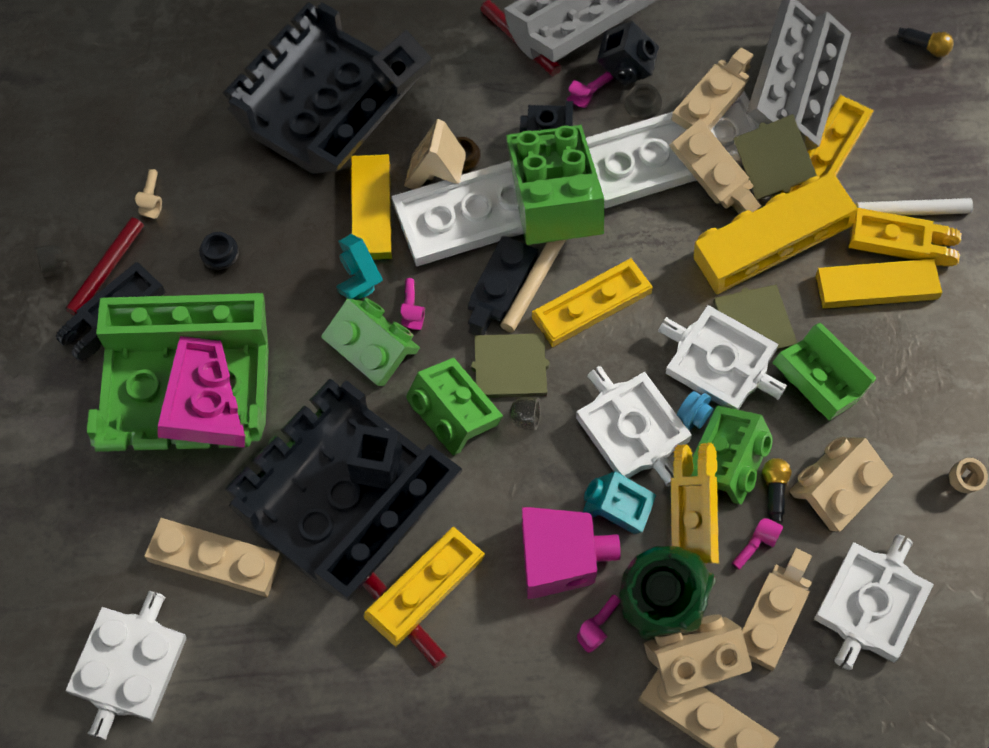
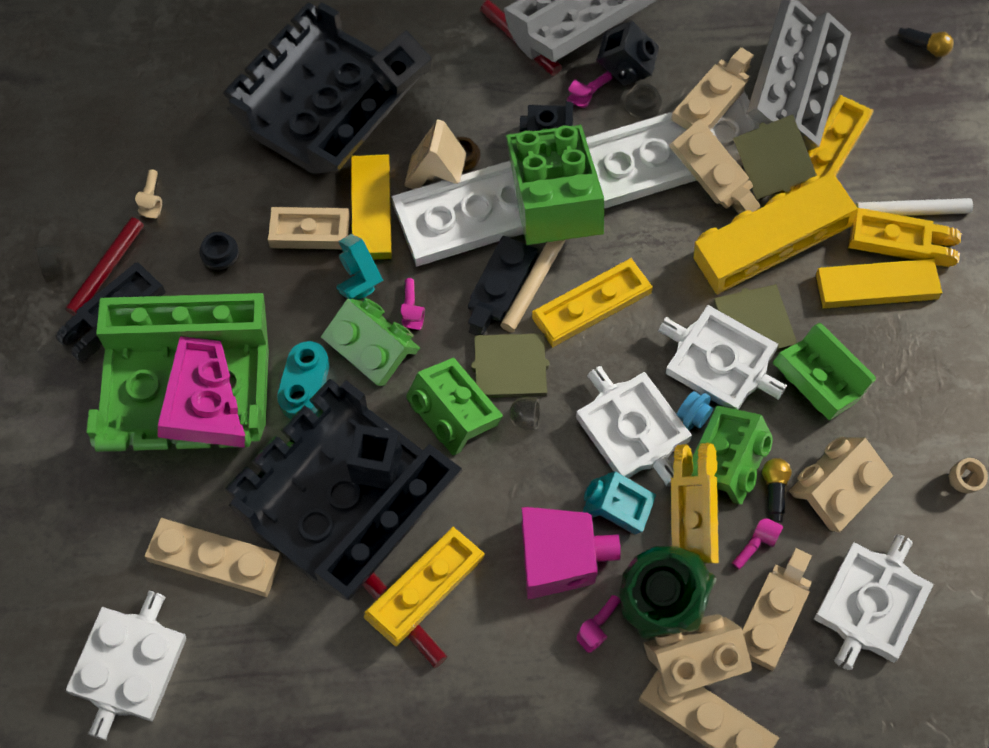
none -> tan plate [268,207,350,249]
none -> teal plate [277,341,330,419]

